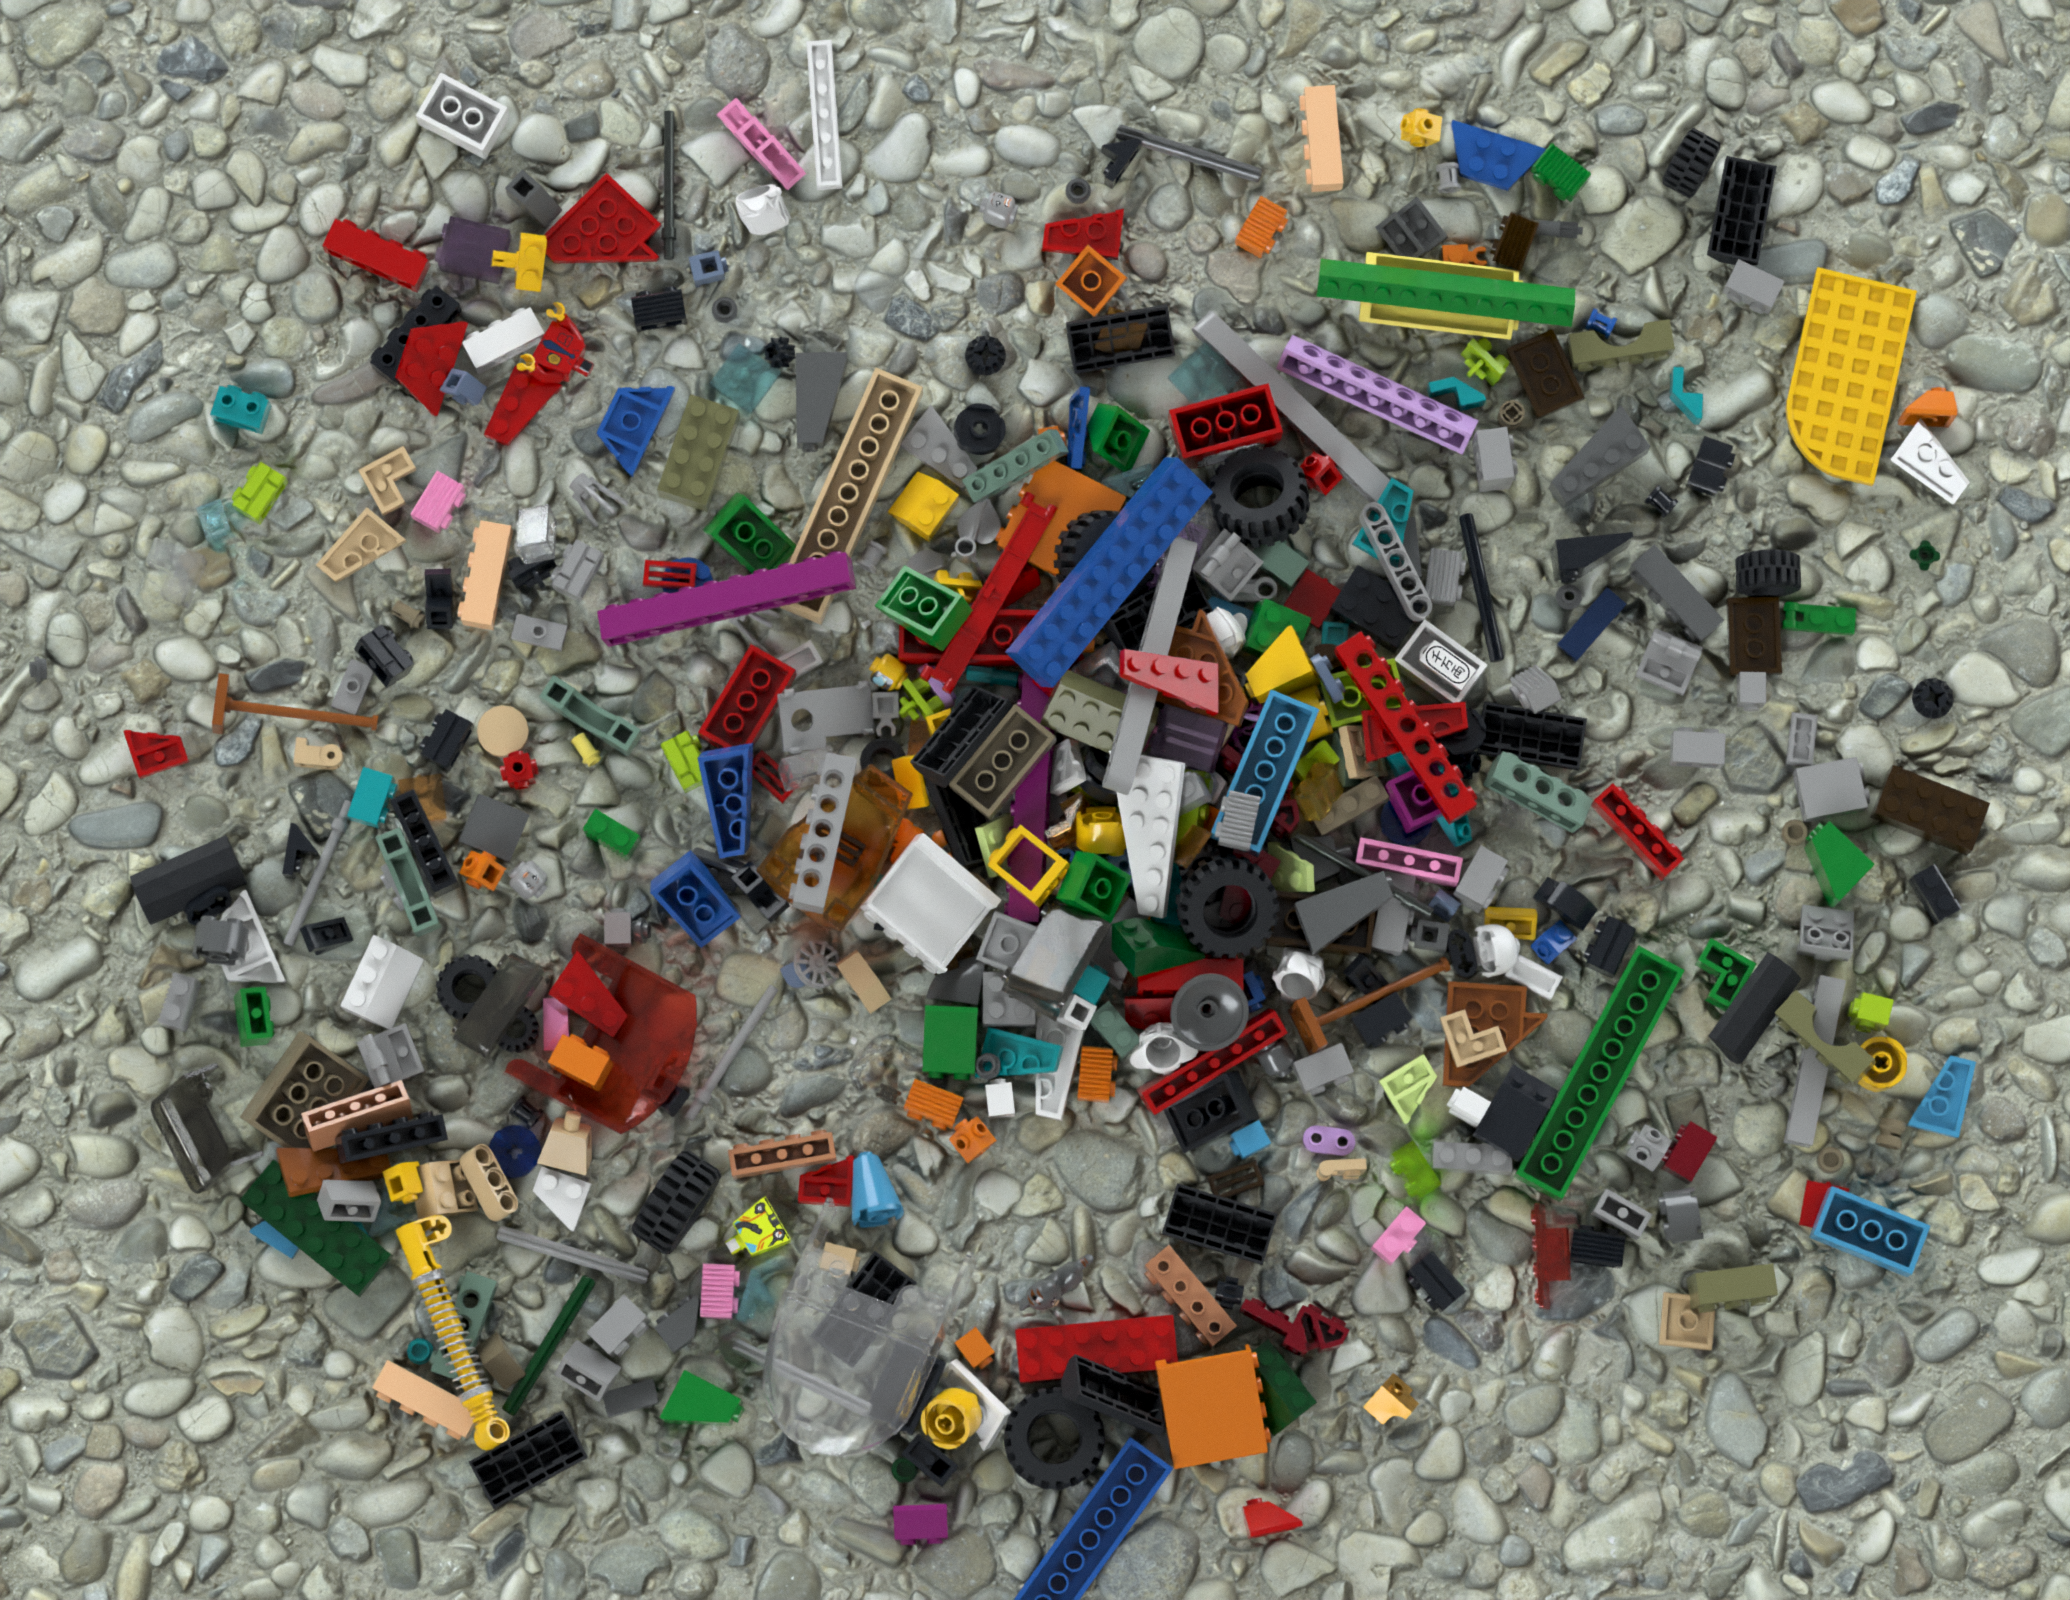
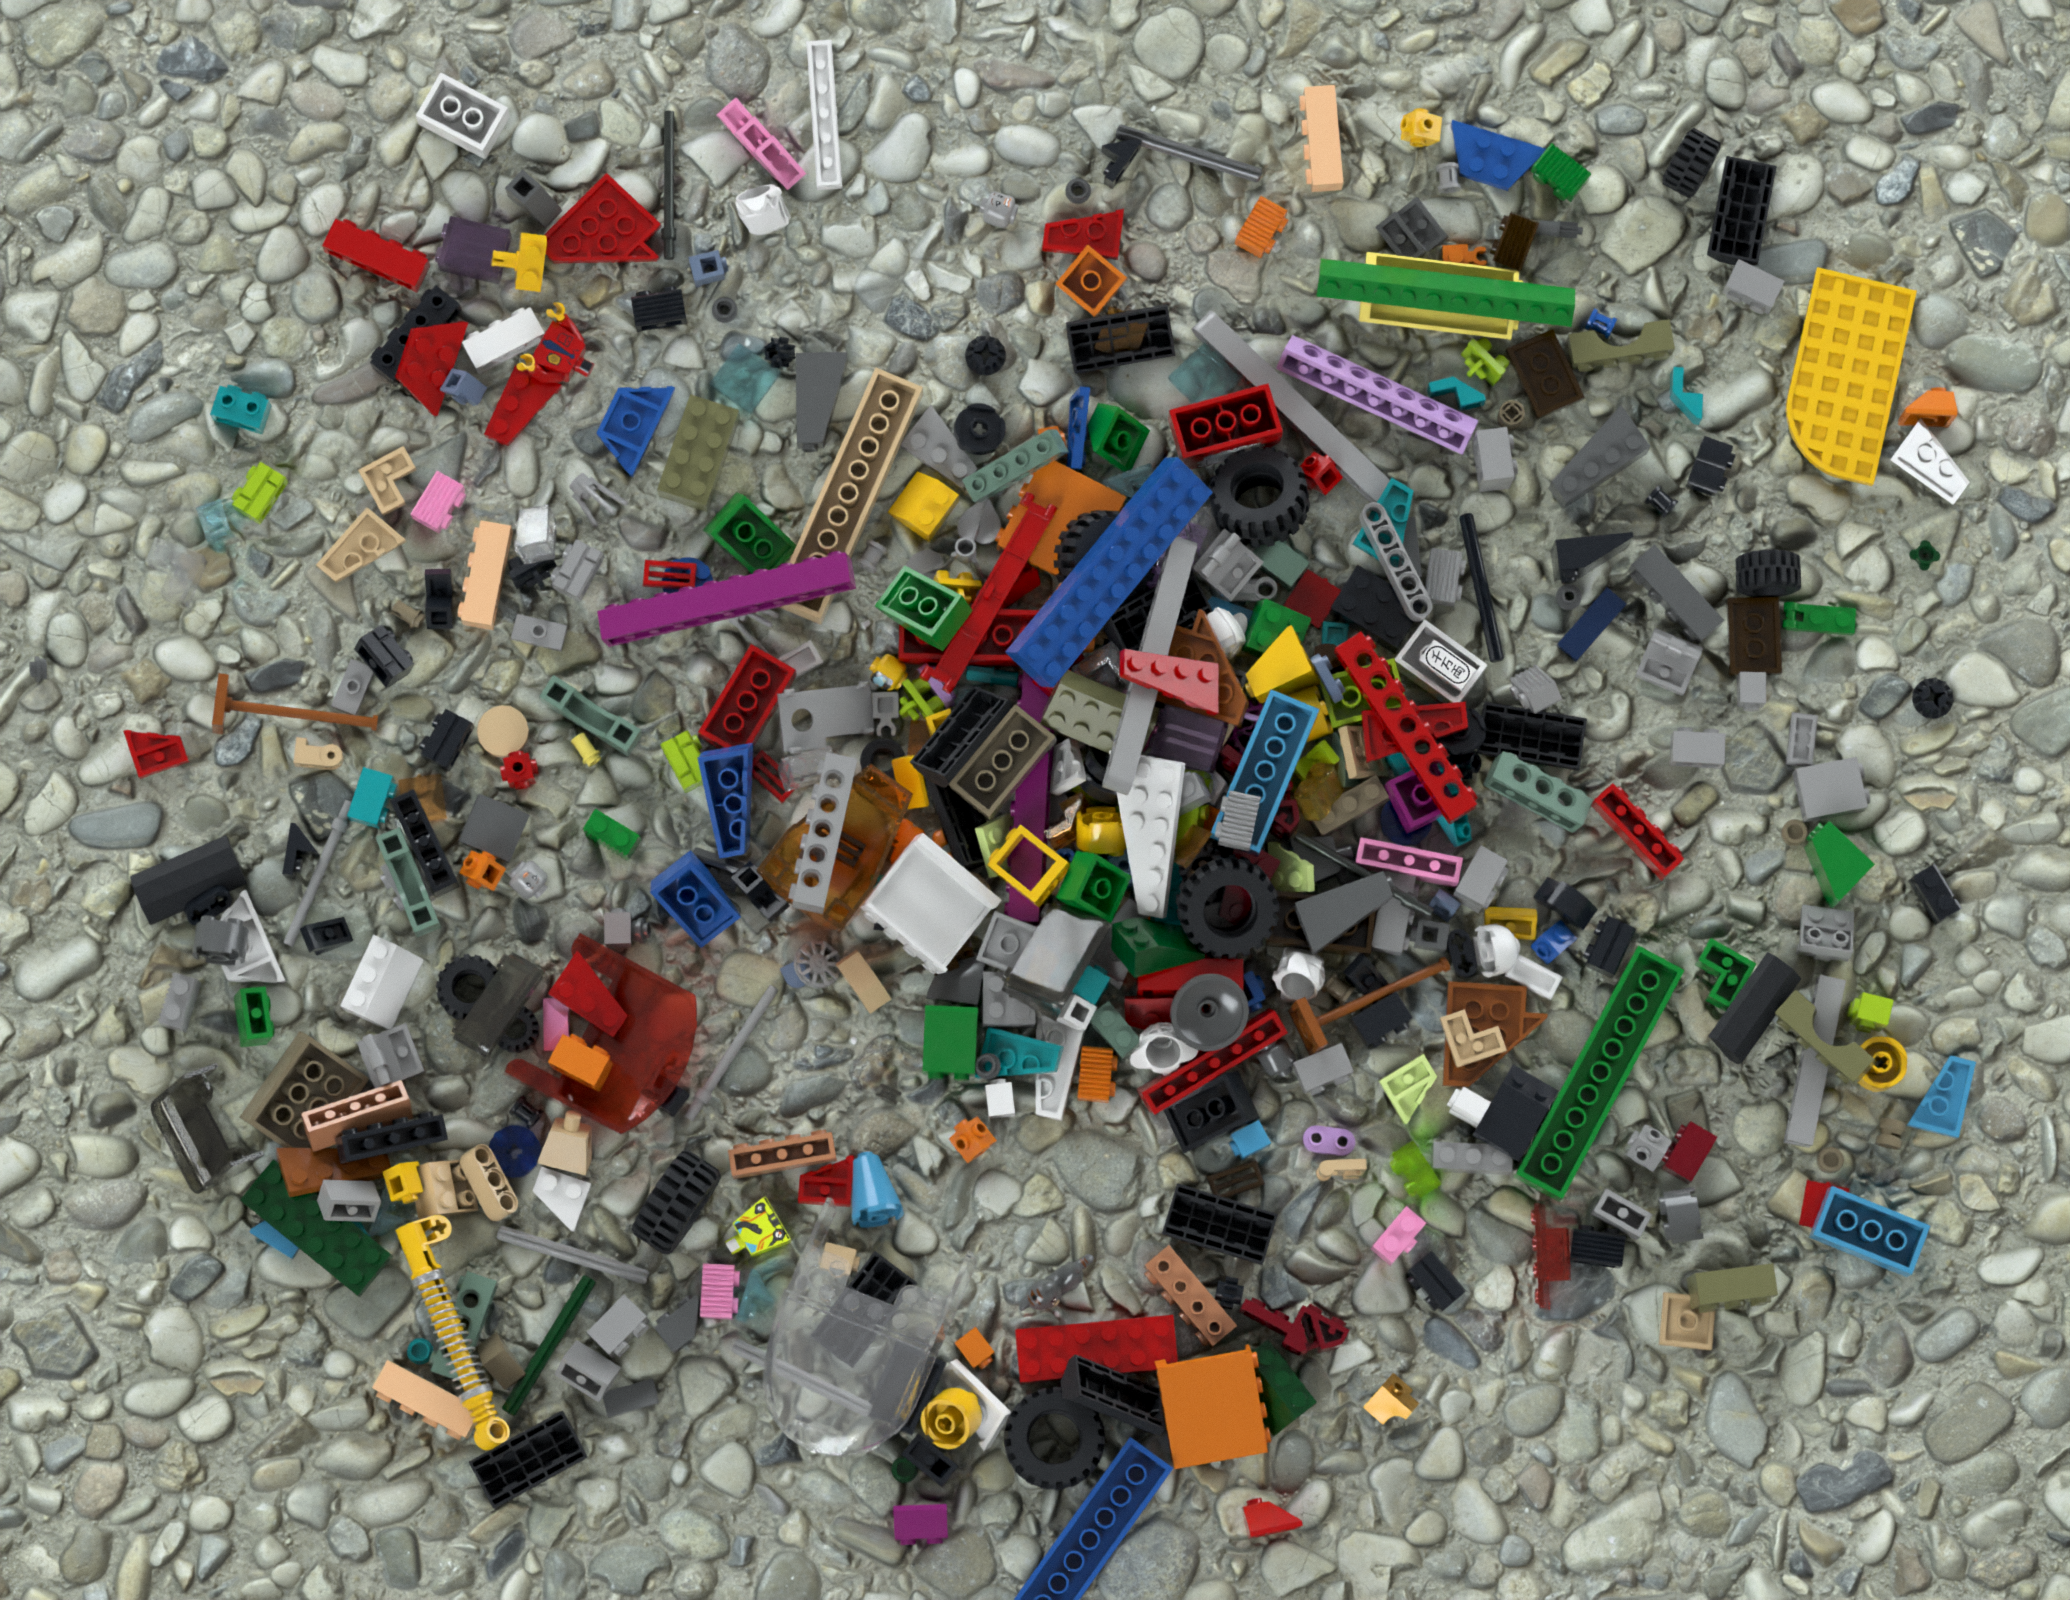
green slope [660,1370,745,1426] -> none
orange brick [903,1079,964,1131] -> none
dark brown brick [1870,765,1990,856] -> none

